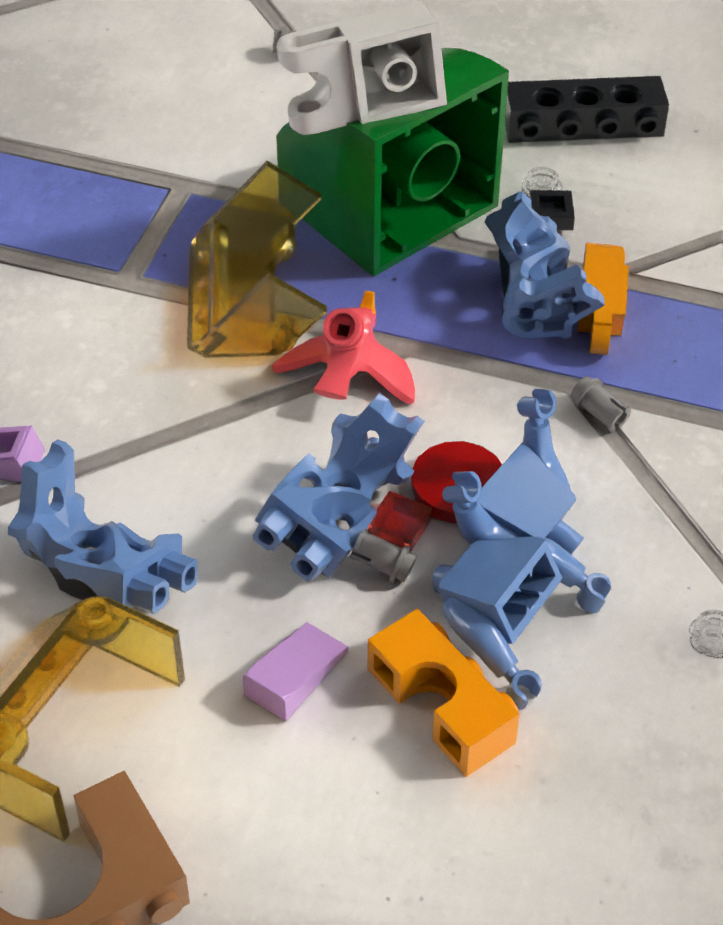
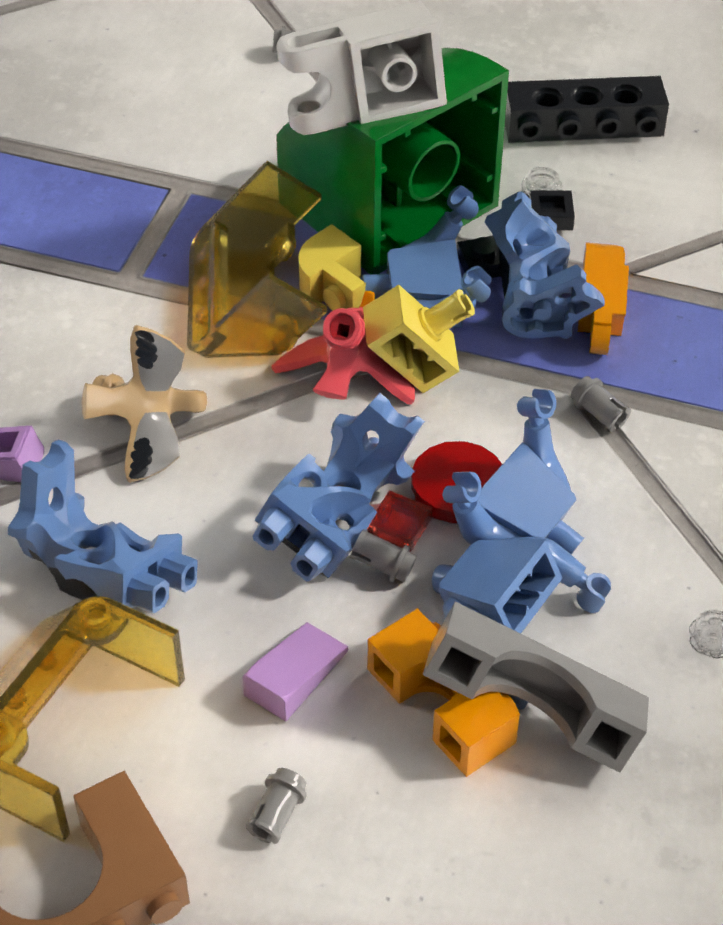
none -> animal [82,325,207,483]
none -> light grey pin [246,768,307,844]
none -> light yellow brick [298,224,366,311]
none -> medium blue torso [362,185,492,329]
none -> light yellow brick [363,285,475,393]
none -> light grey arch [423,601,649,772]
none -> black plate [457,236,501,278]

